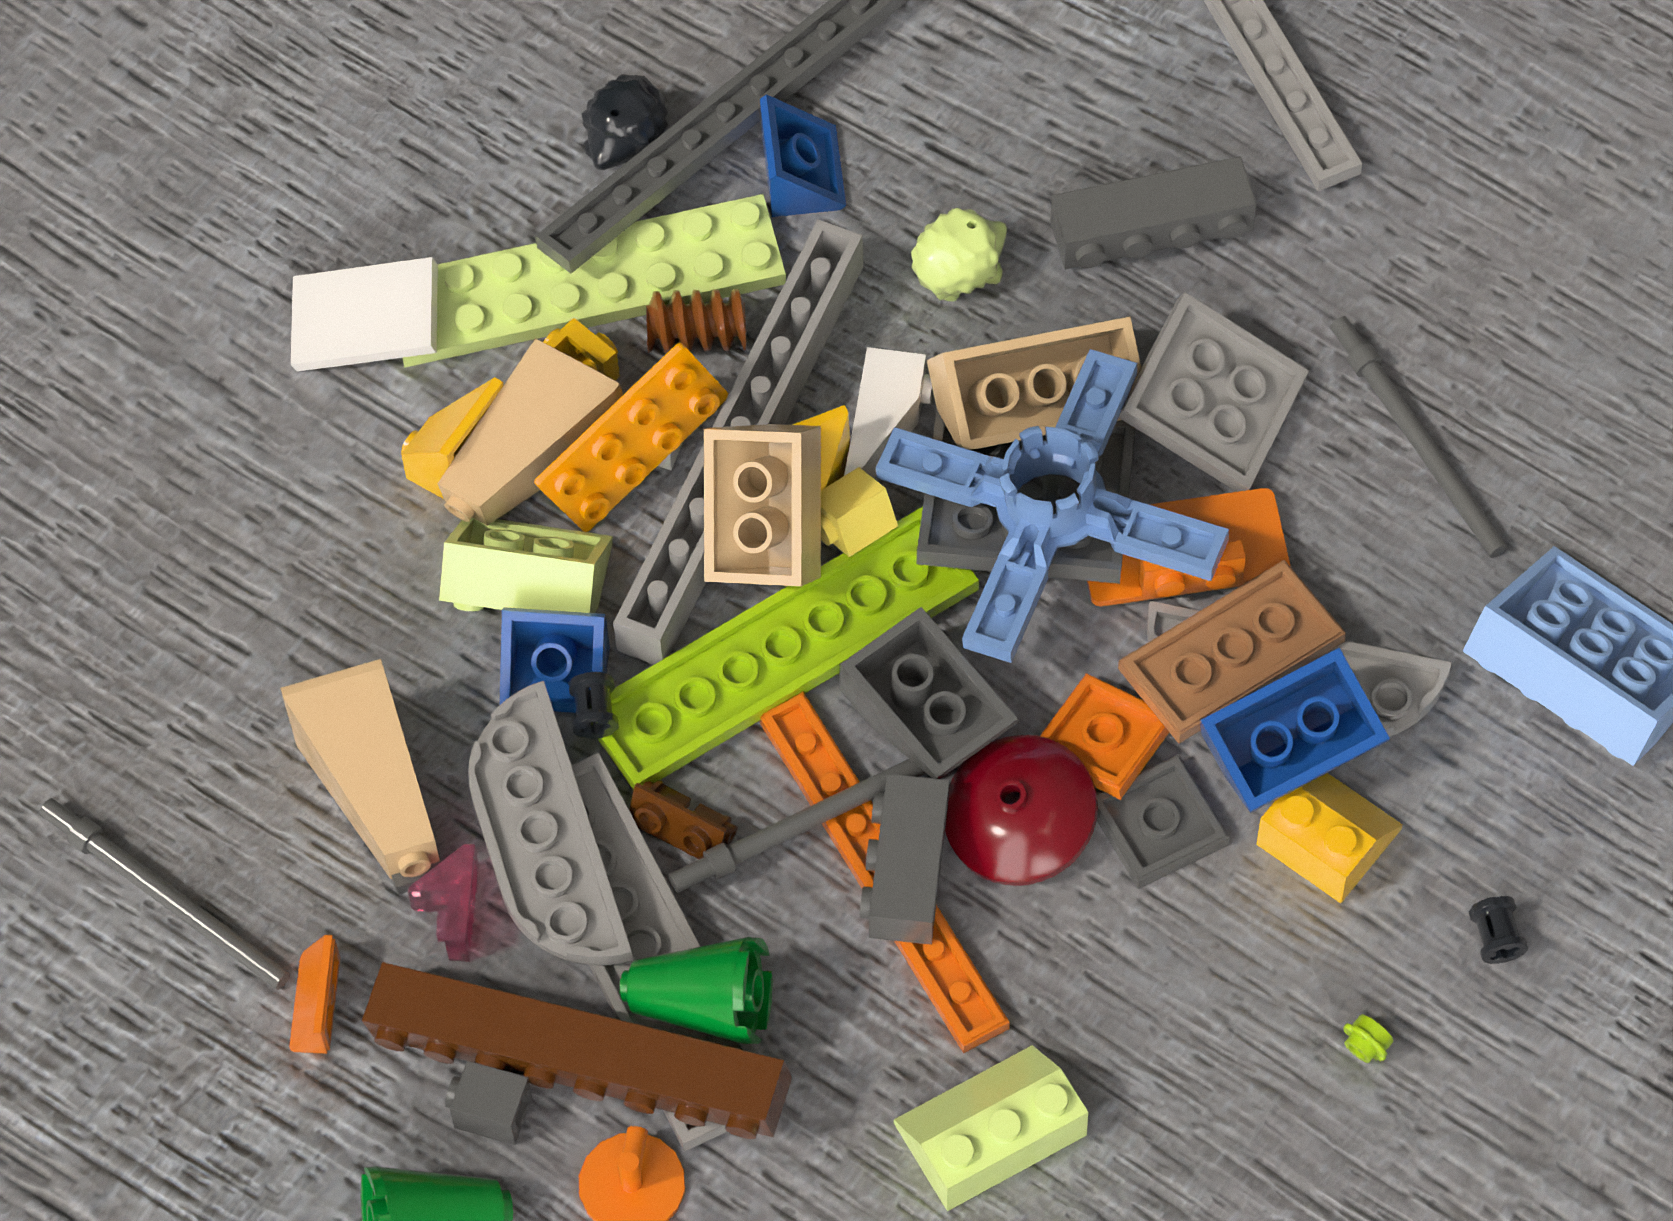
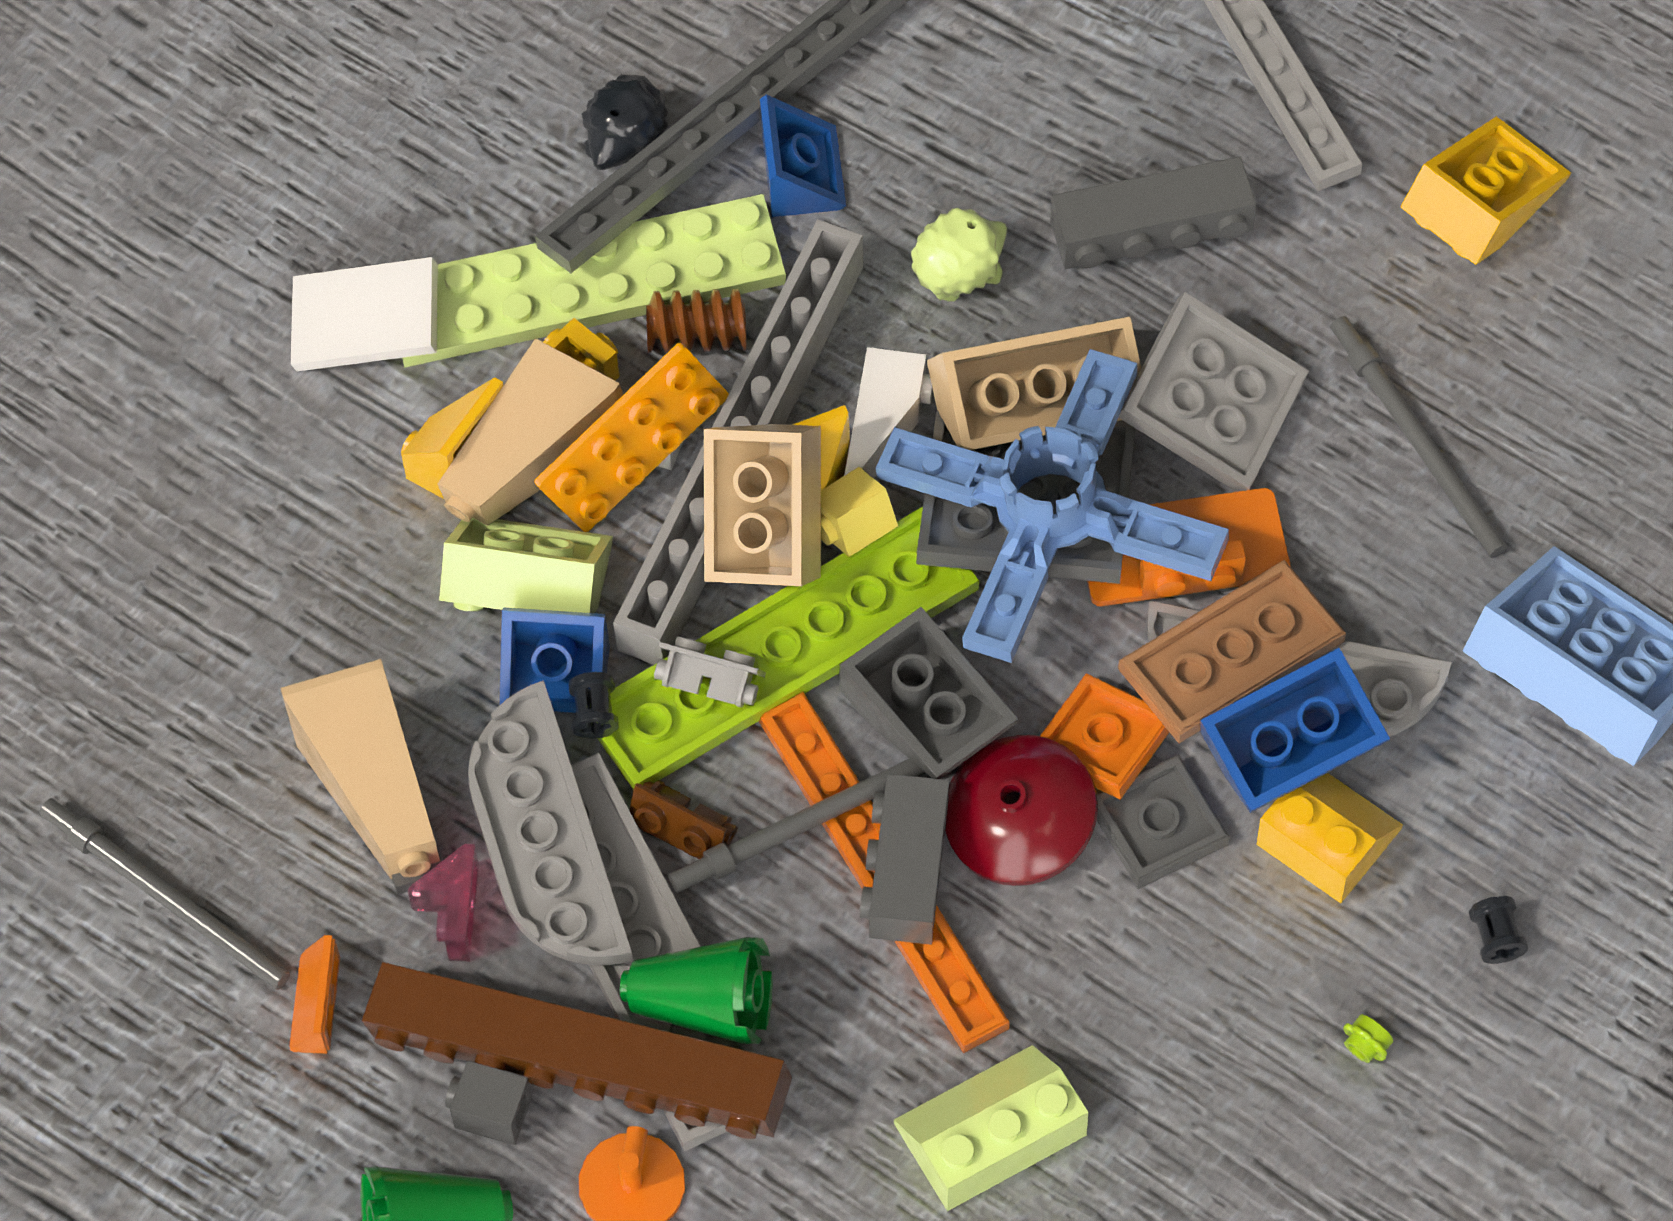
none -> light grey hinge [654,636,766,708]
none -> yellow slope [1400,116,1571,265]

